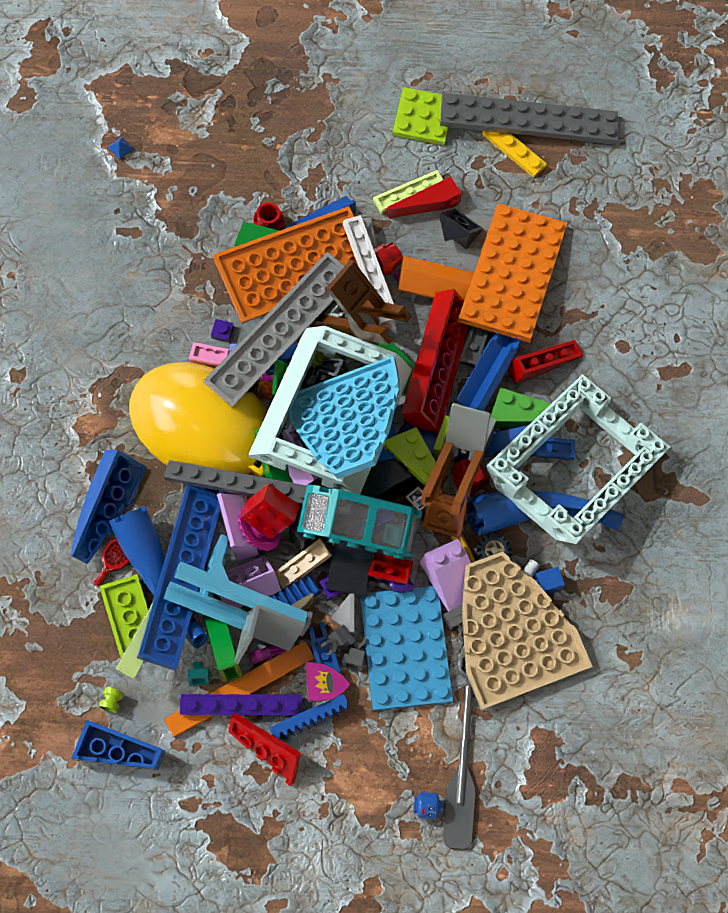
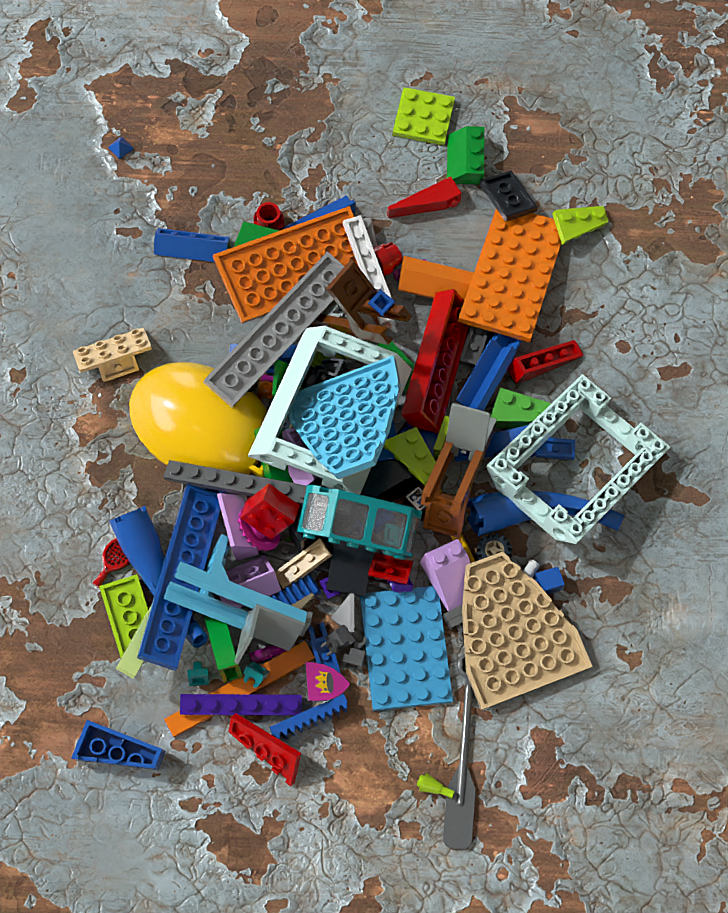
blue wedge [71,450,147,564] -> none
lime wheel [99,687,124,713] -> none
bright pink plate [189,342,230,367] -> none
dark purple plate [211,319,234,342] -> none
yellowish green tile [373,170,443,215] -> none
blue head [413,792,443,820] -> none
black slope [439,208,484,249] -> none
dark grey plate [440,93,618,145] -> none
red piece [450,458,490,495] -> none
yellow plate [482,130,547,178] -> none
none -> tan bracket [73,328,152,382]
none -> blue panel [154,228,230,262]
none -> teal tile [243,662,270,688]
none -> blue slope [368,289,395,316]
none -> lime cone [416,772,455,799]
none -> green slope [447,126,485,185]
none -> black tile [479,170,538,222]
none -> lime wing [552,206,609,245]

